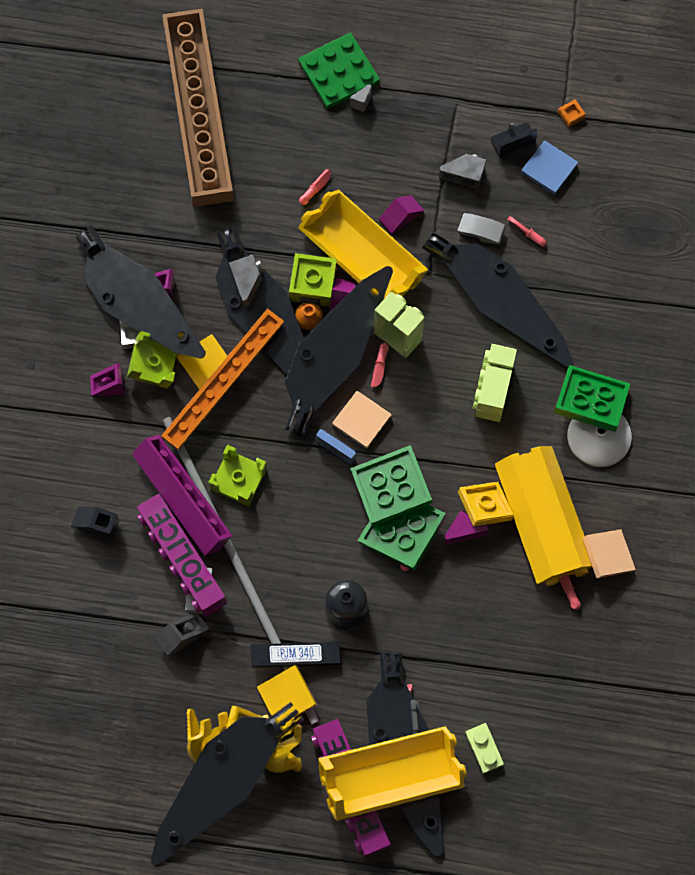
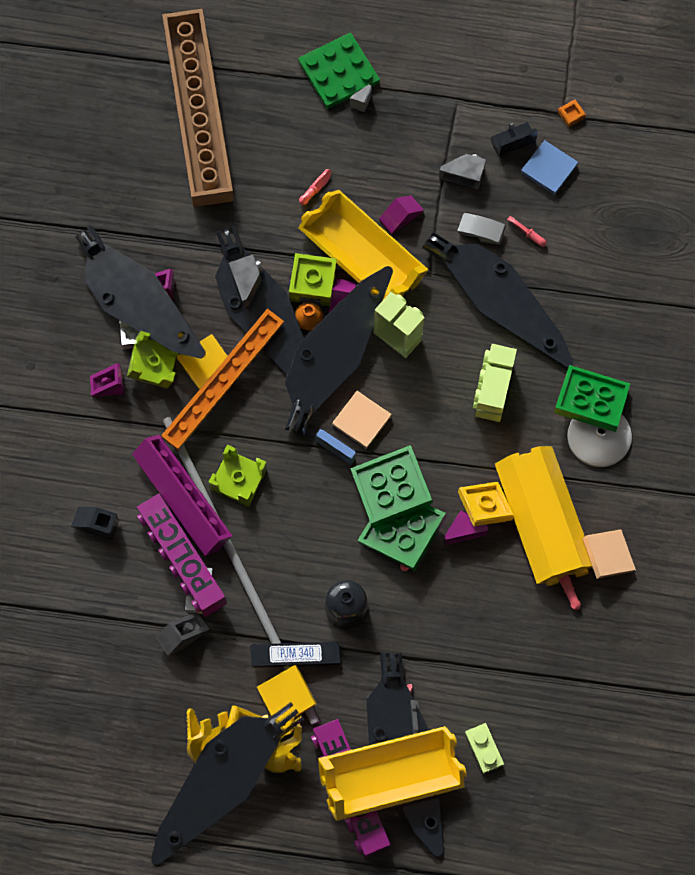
coral piece [371,343,389,388] -> none

